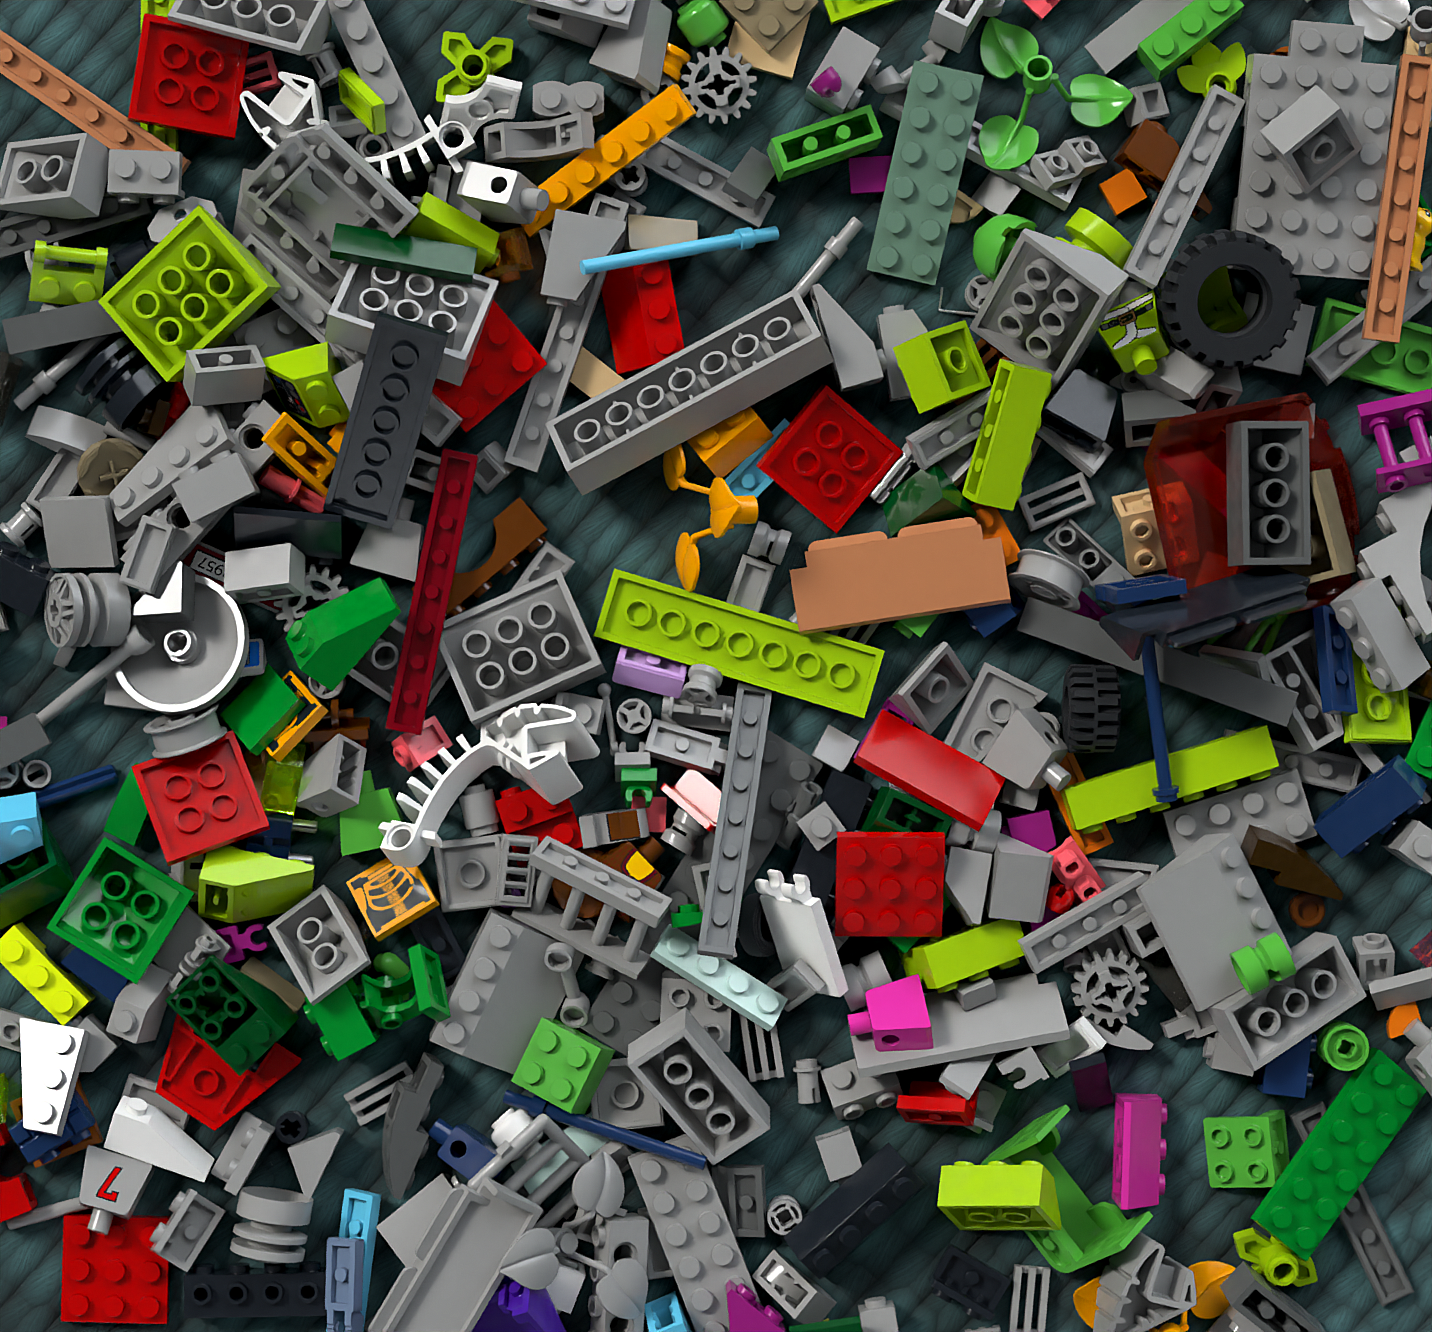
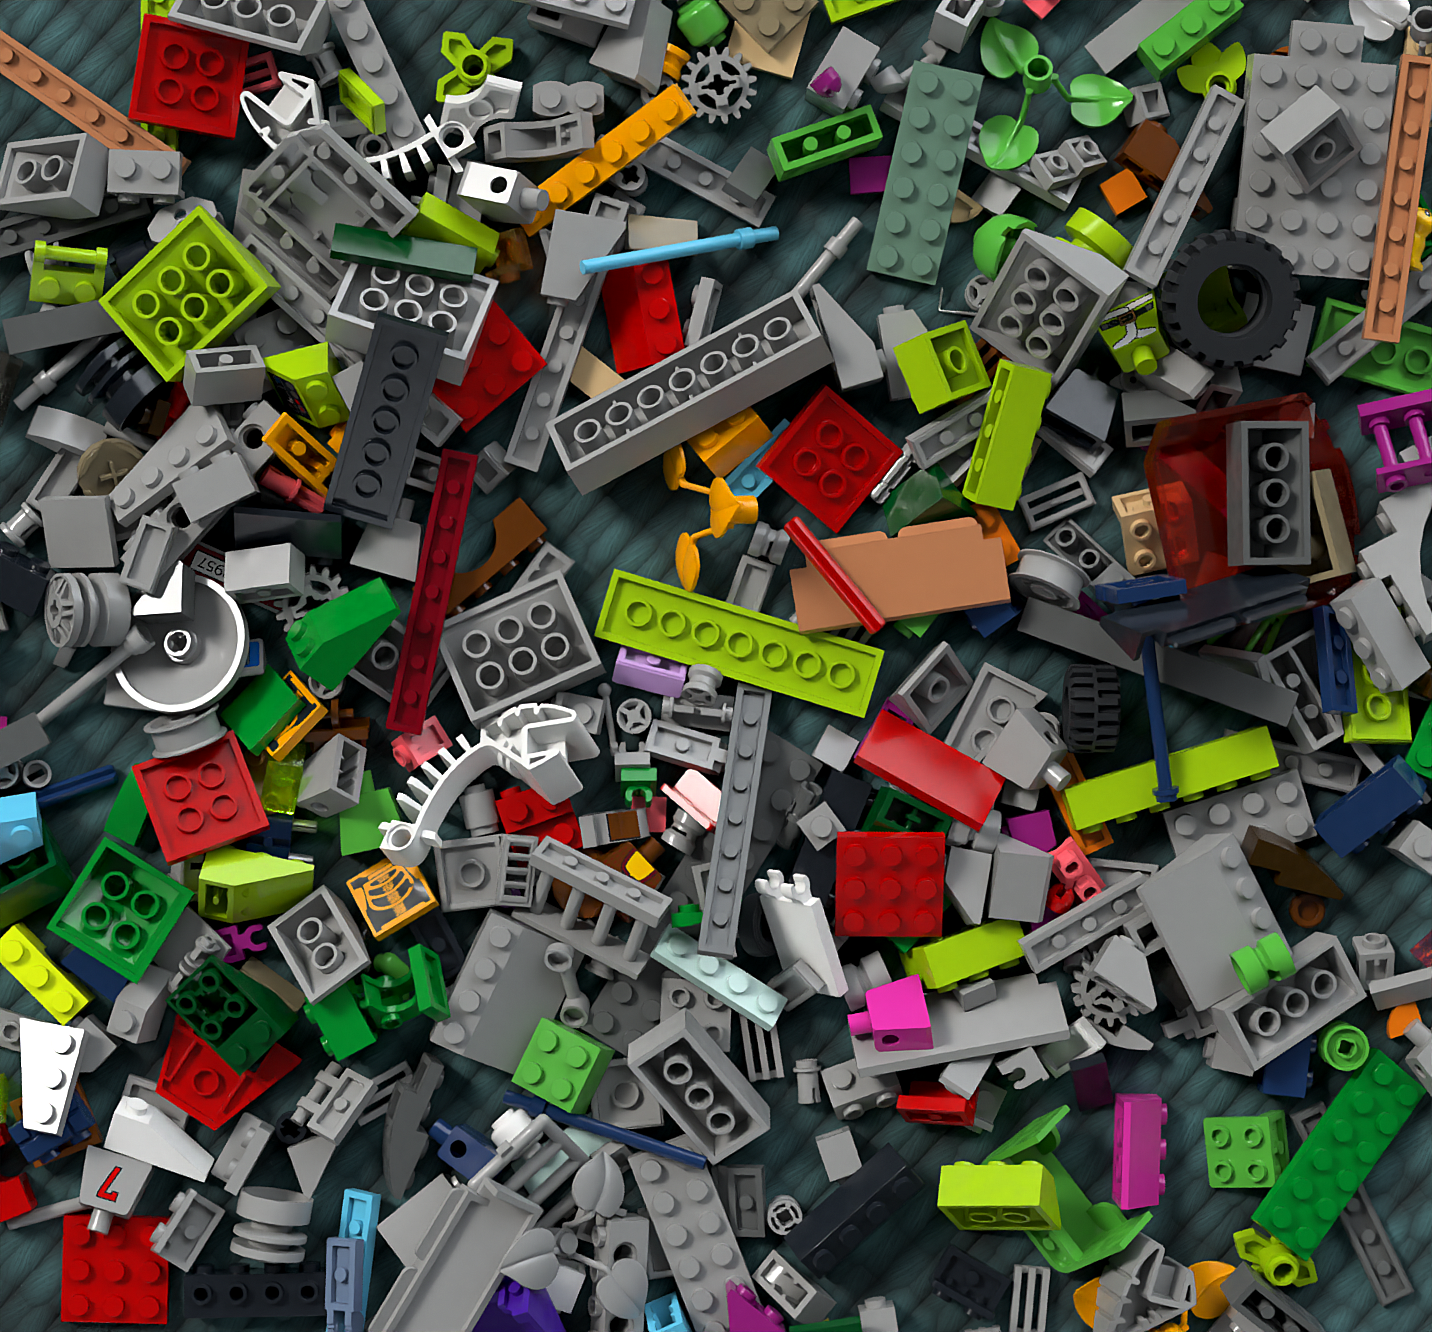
none -> light grey plate [290,1061,378,1146]
none -> light grey plate [682,276,723,347]
none -> red axle [783,516,885,634]
none -> light grey slope [1085,935,1157,1014]

